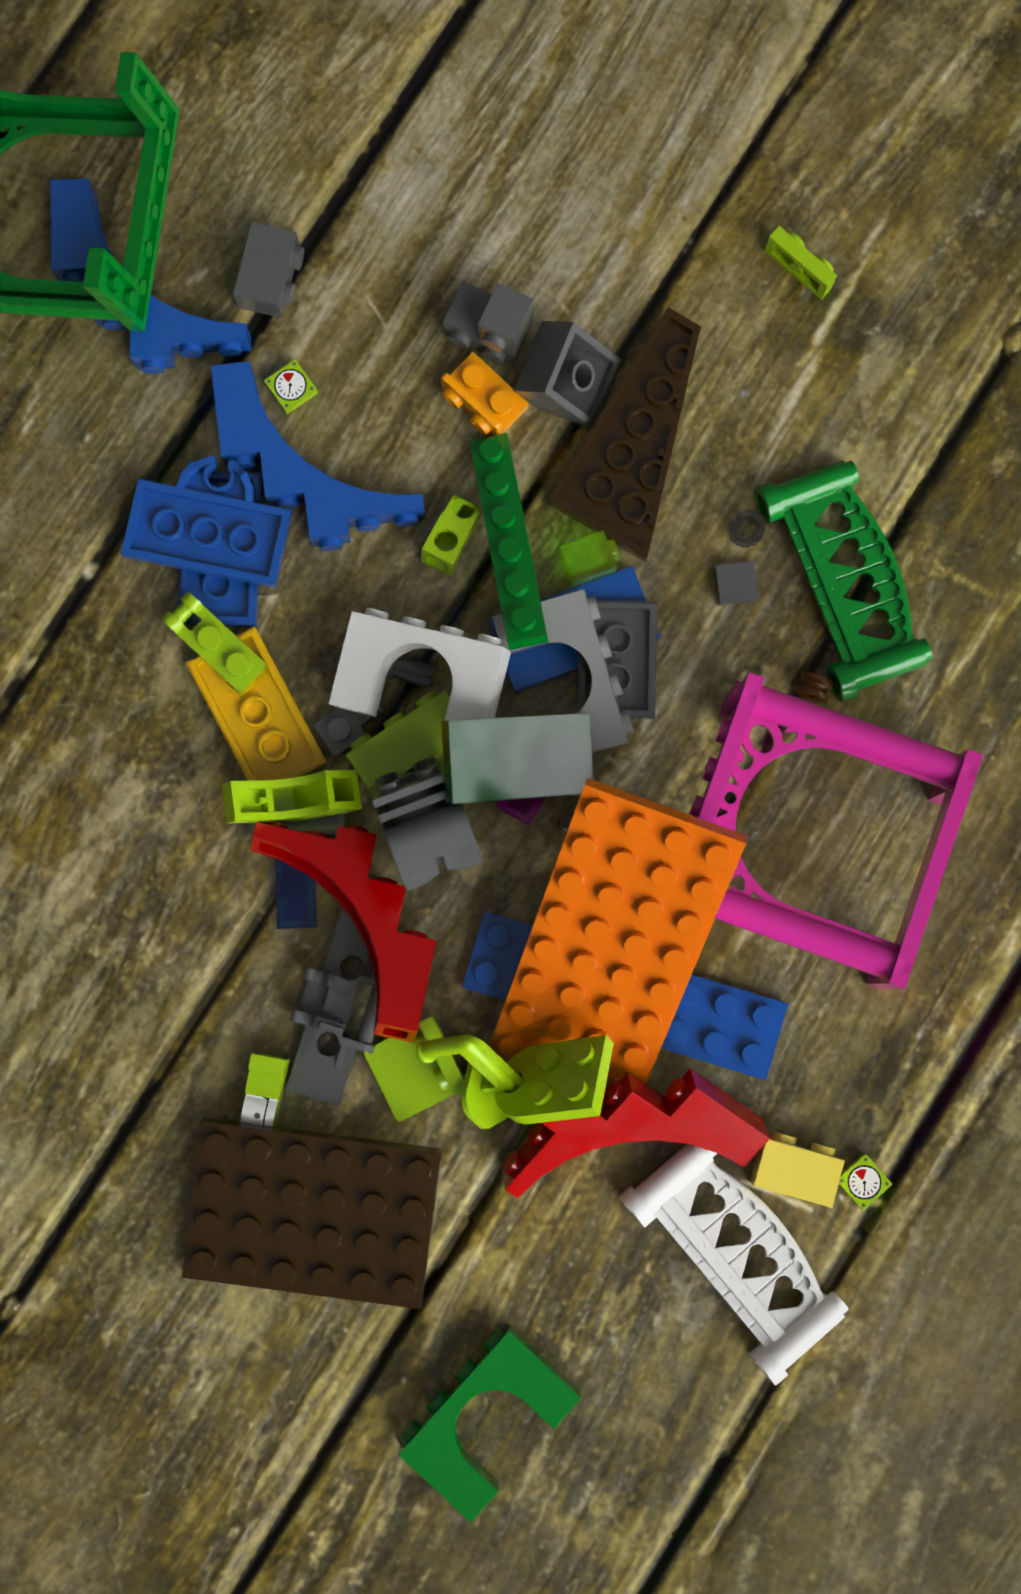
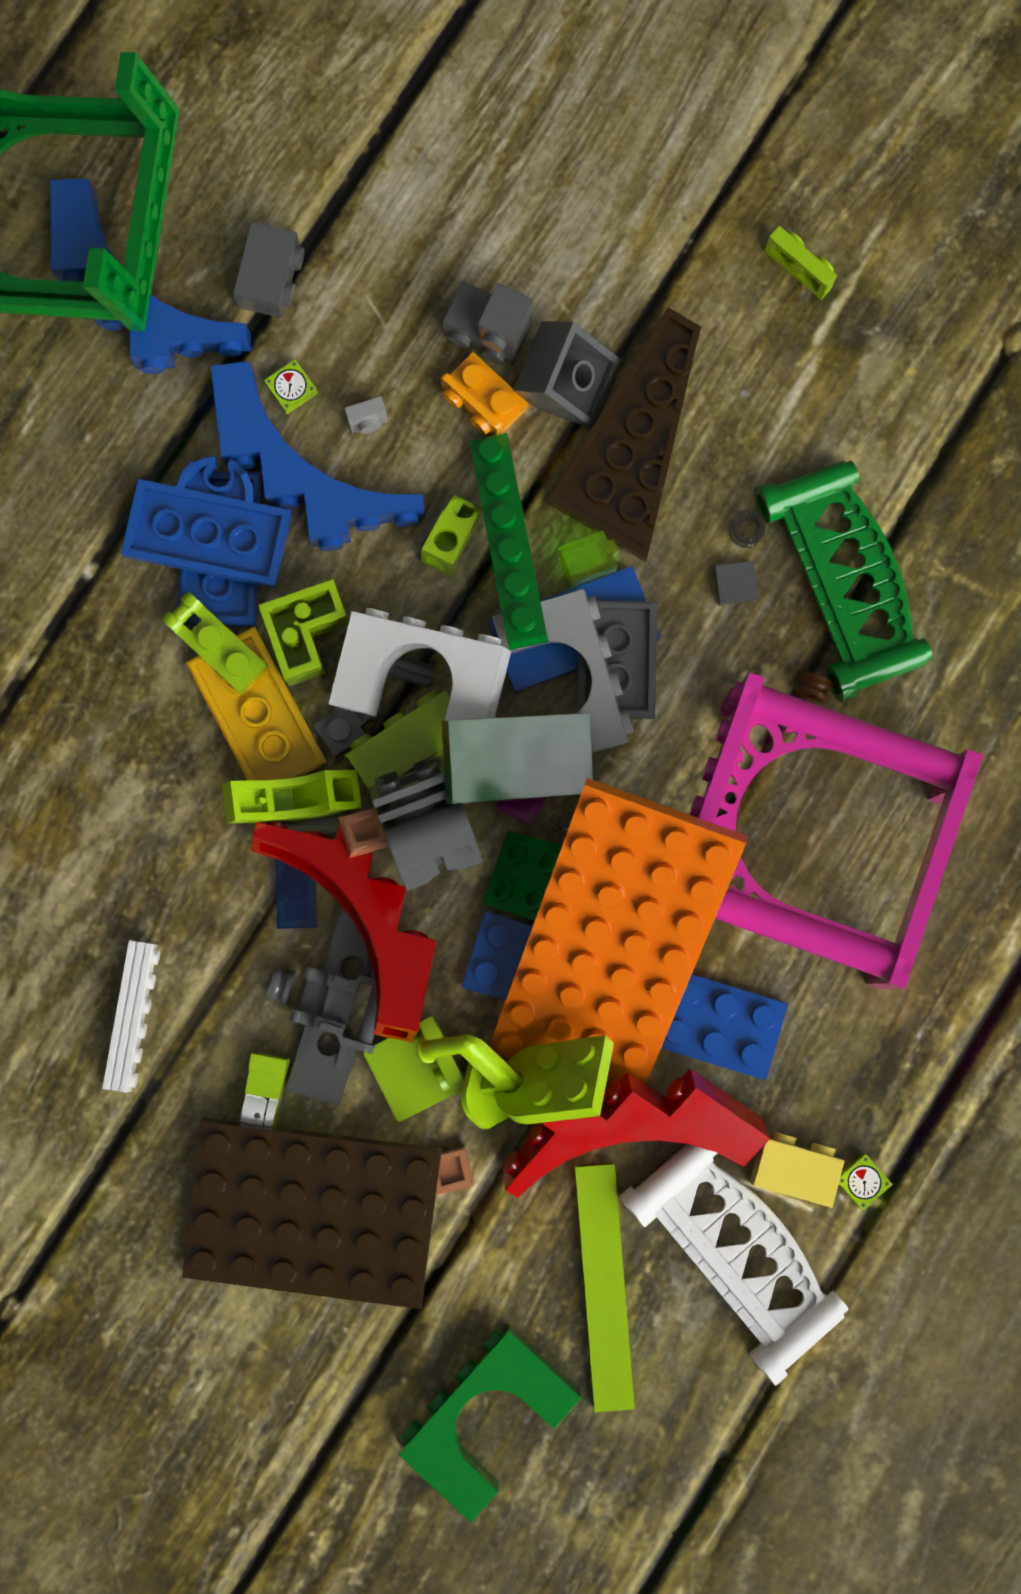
none -> white piece [102,940,160,1093]
none -> lime brick [258,579,349,686]
none -> dark grey bush [267,967,297,1006]
none -> nougat tile [338,807,389,858]
none -> light grey plate [344,396,388,434]
none -> nougat tile [436,1145,475,1195]
none -> green bracket [483,831,562,921]
none -> lime tile [575,1163,635,1413]

